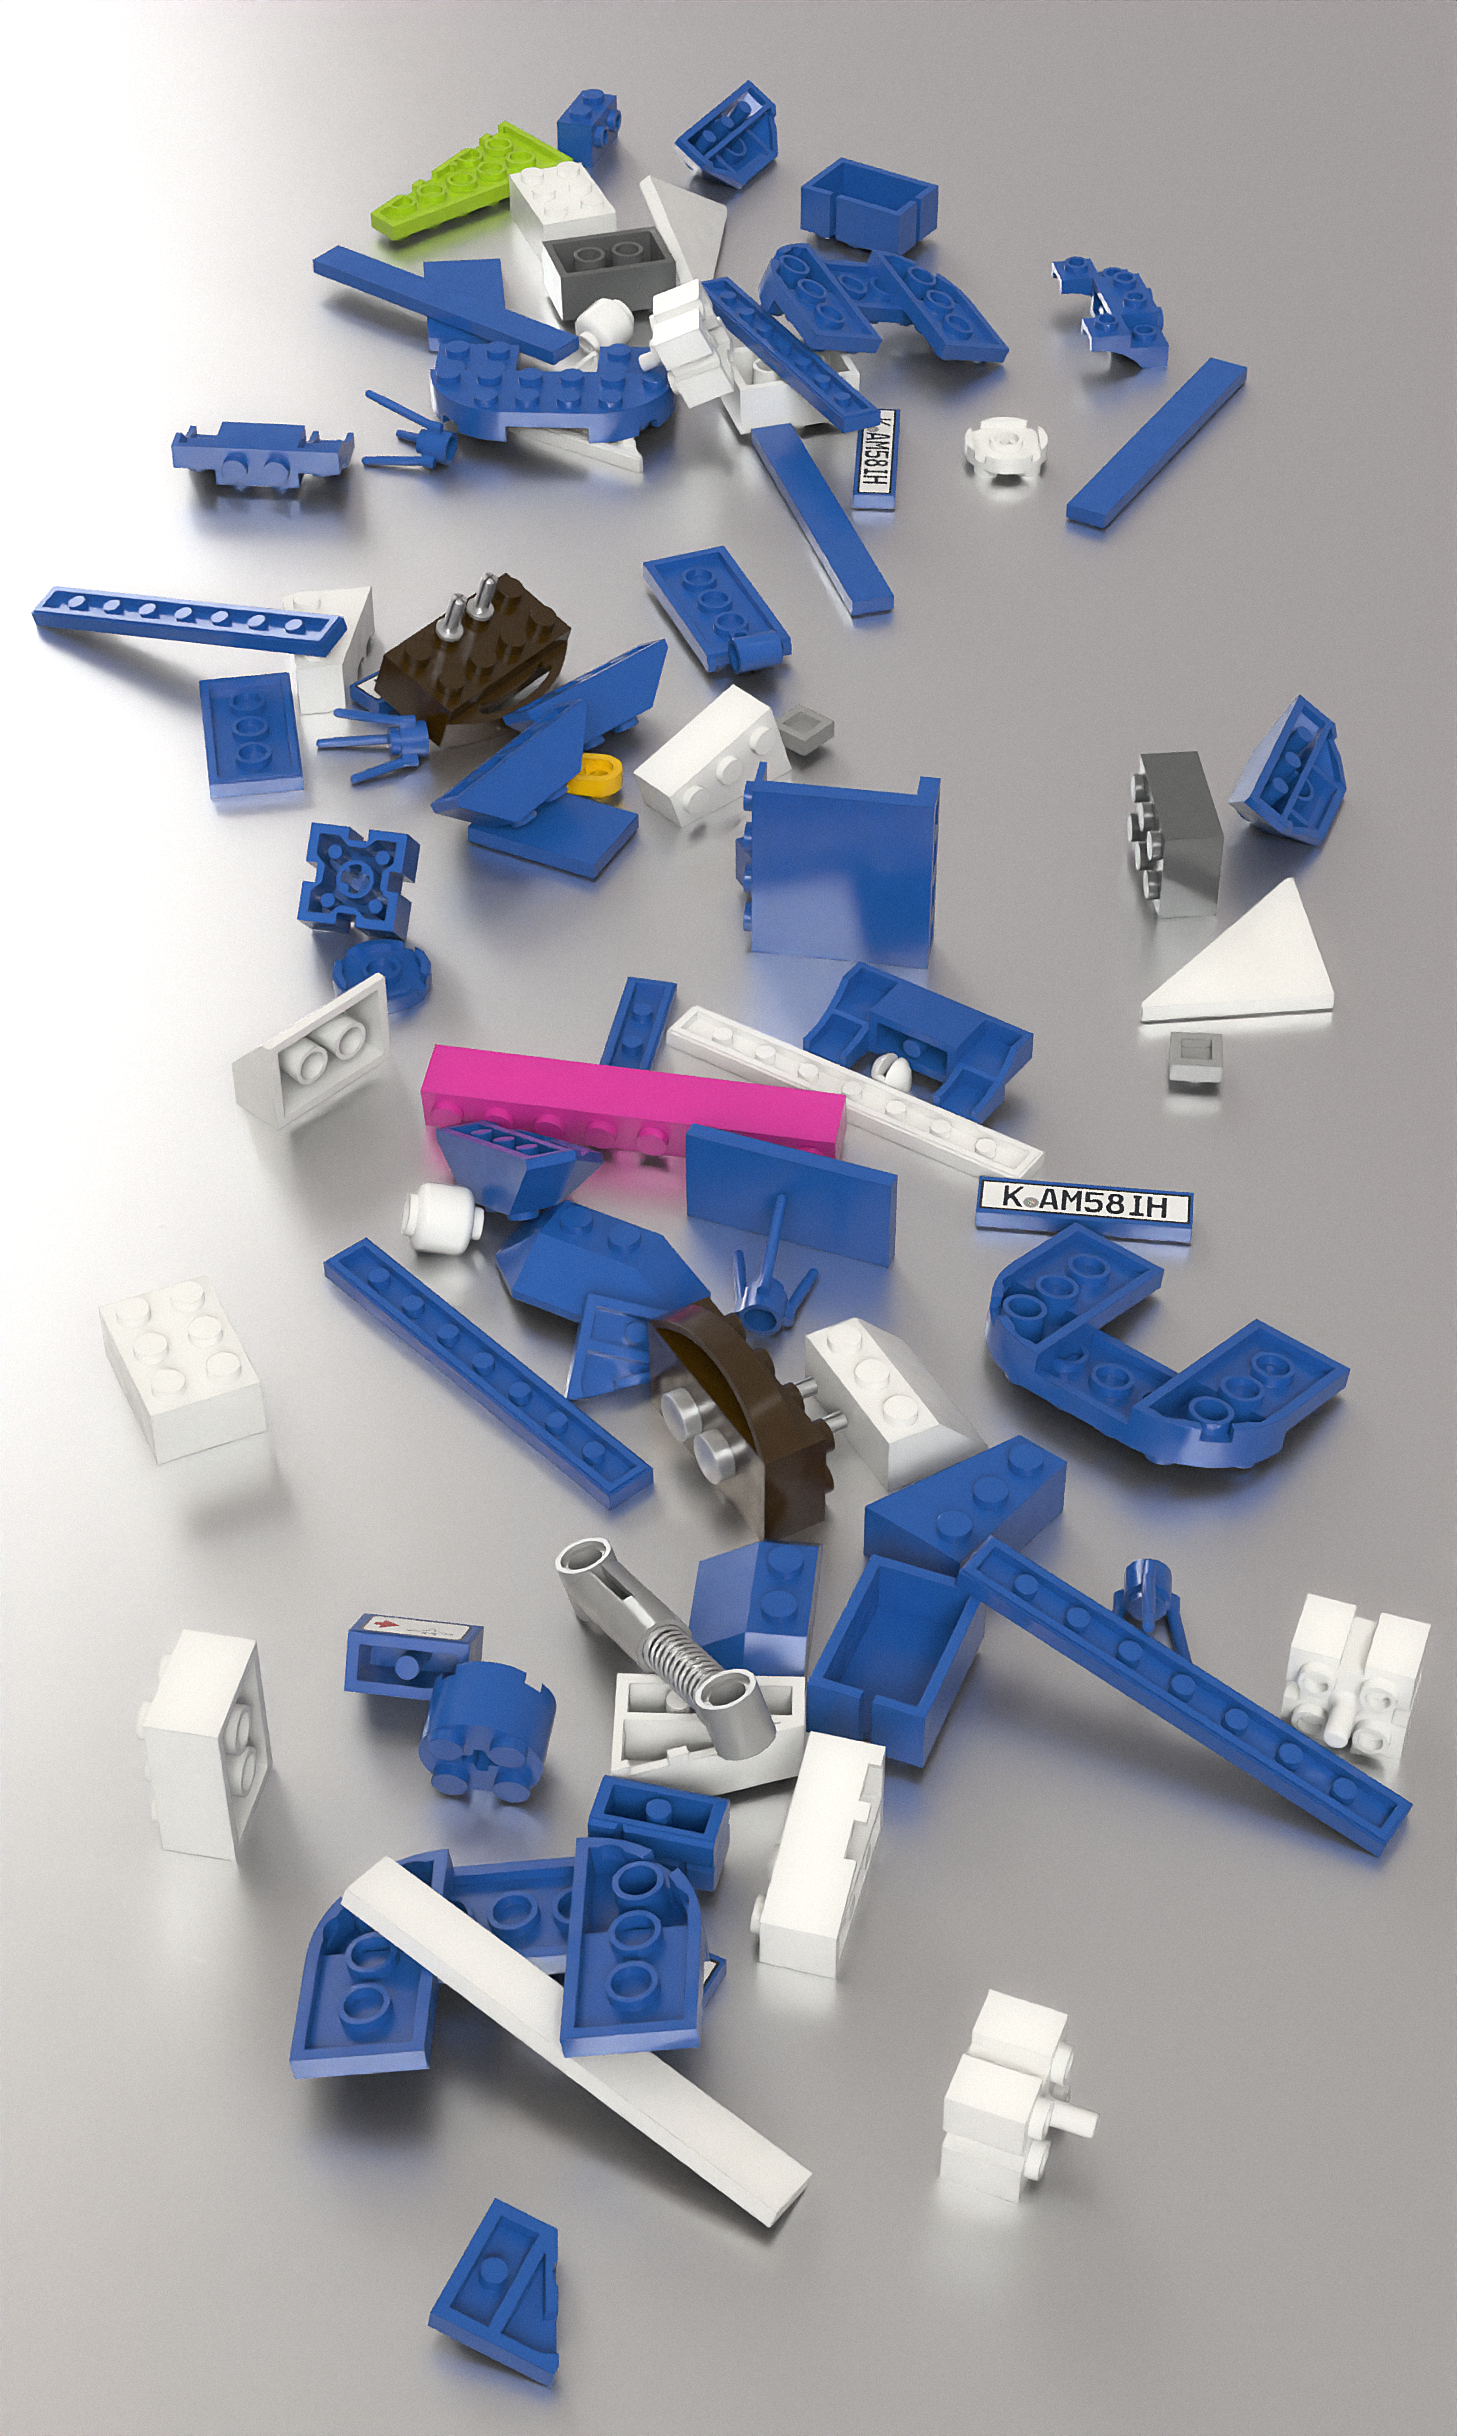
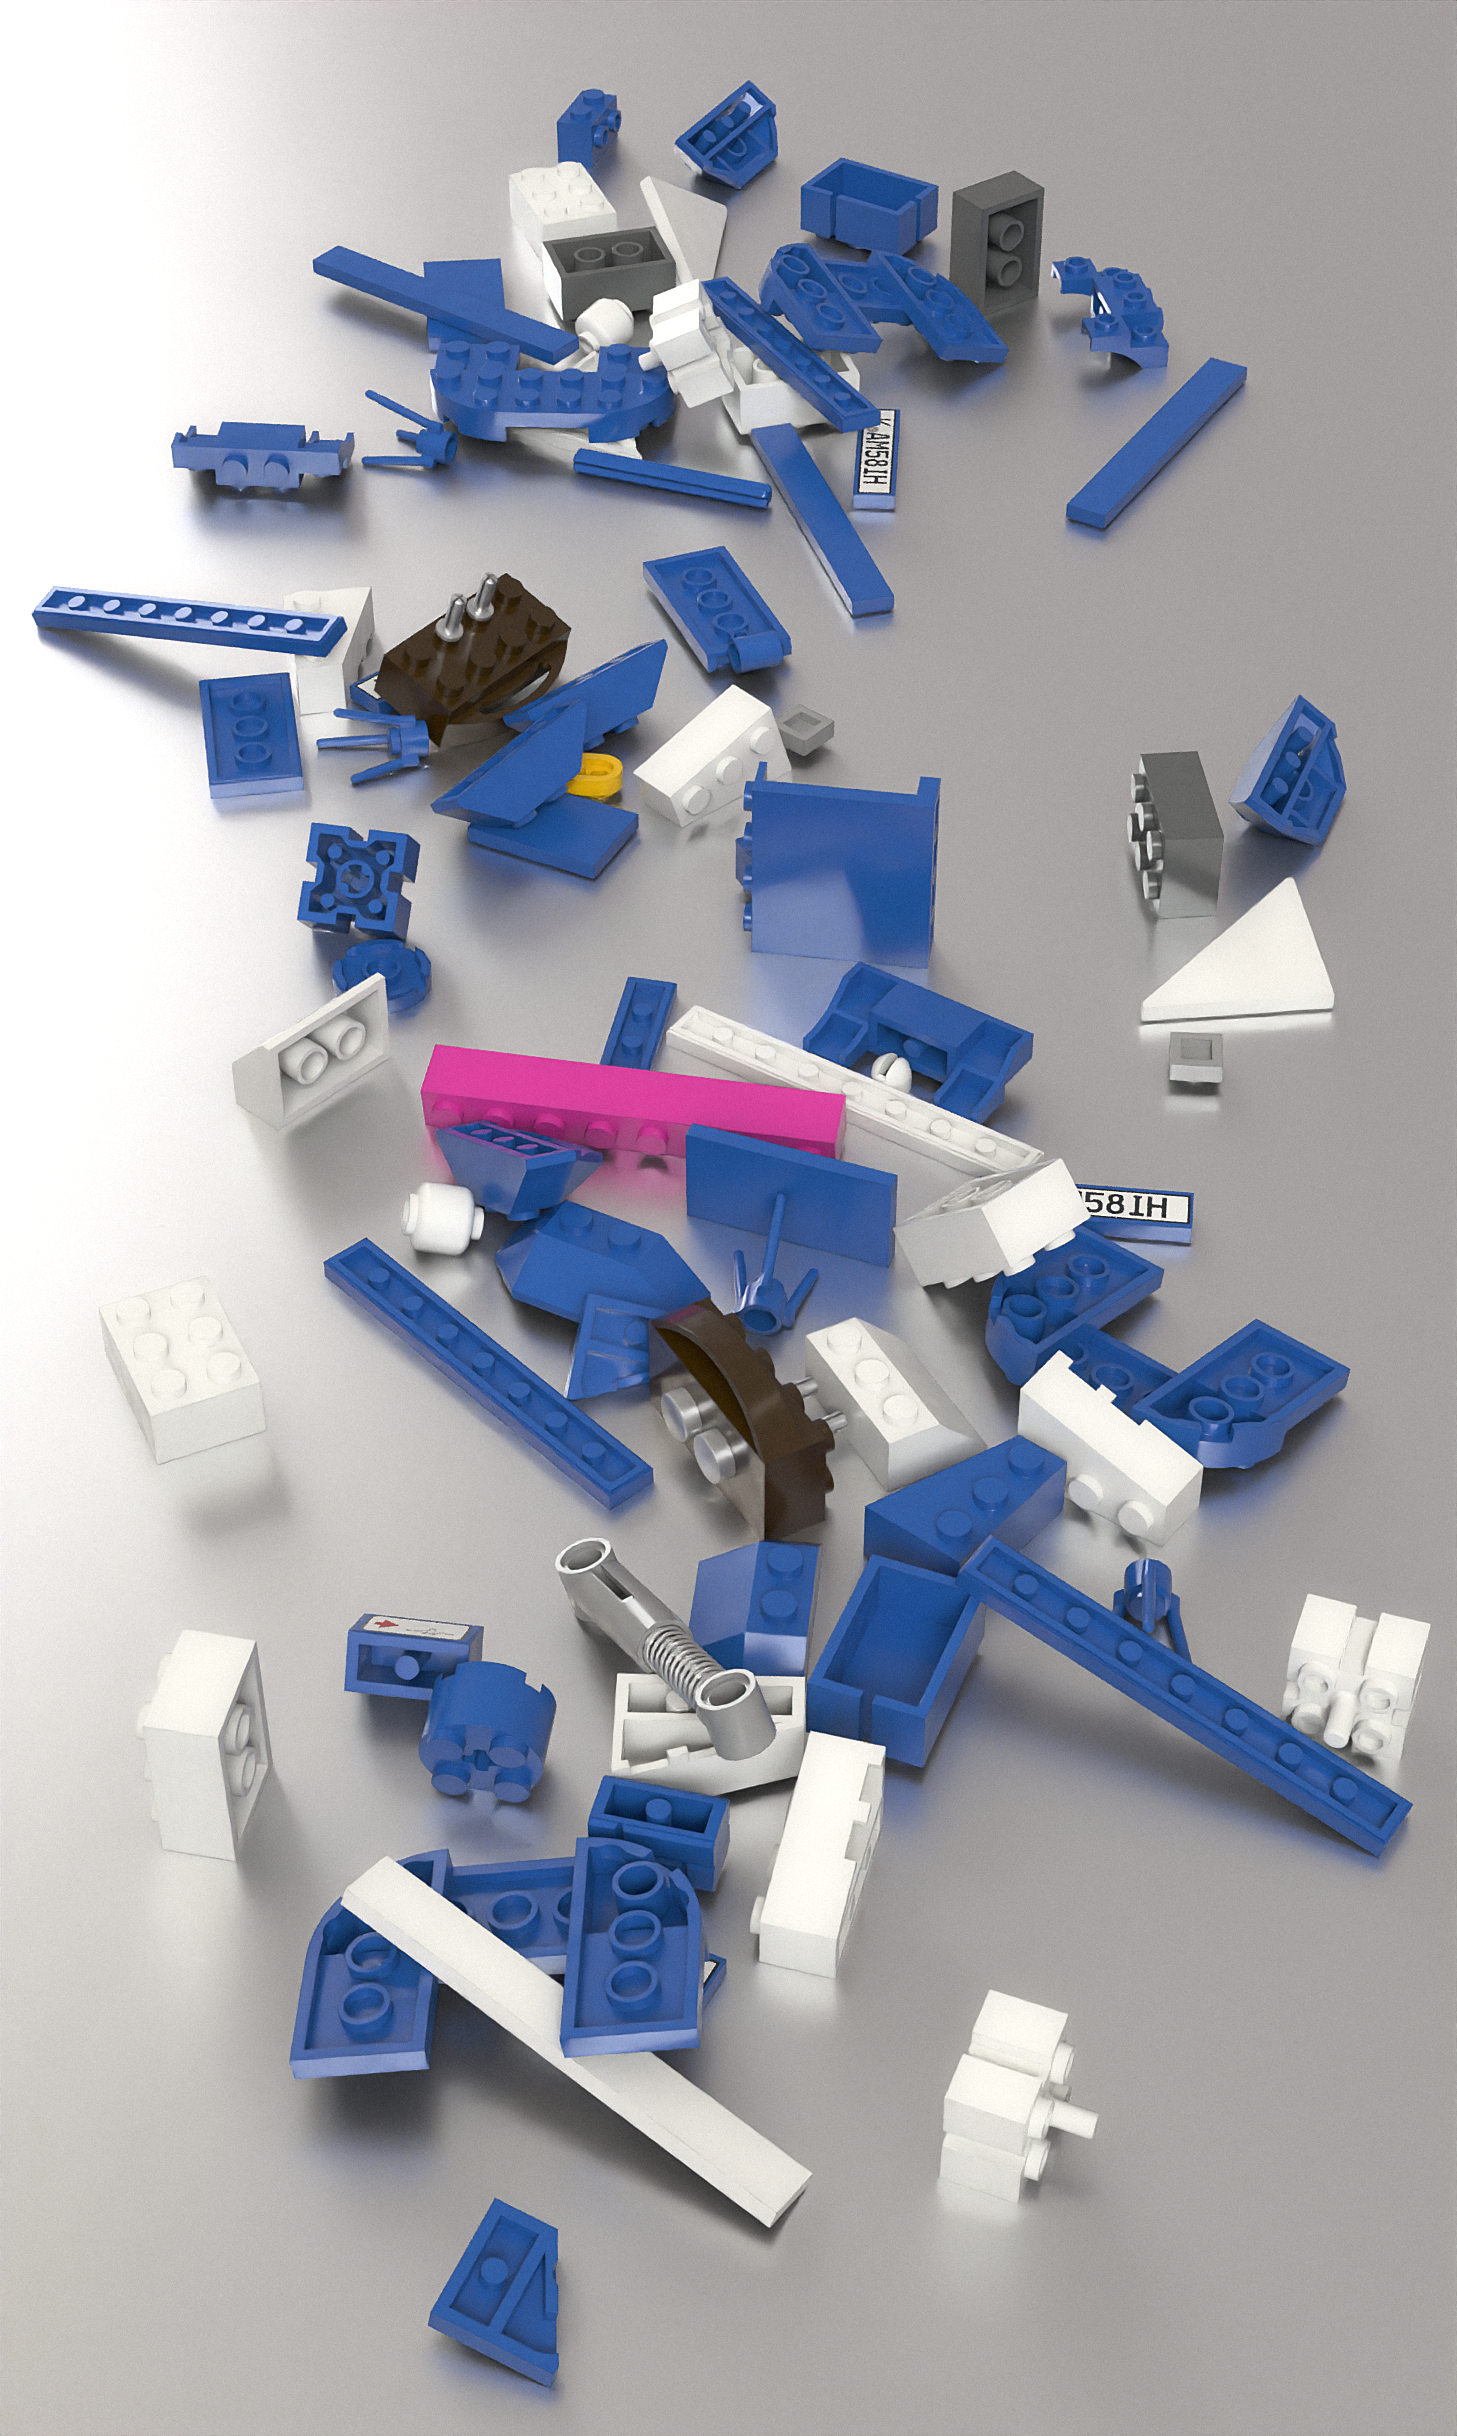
lime wing [371,121,573,241] -> none
white plate [964,417,1048,478] -> none
none -> blue axle [573,448,772,509]
none -> white brick [892,1157,1091,1288]
none -> dark grey brick [949,170,1045,316]
none -> white wedge [1017,1350,1204,1548]

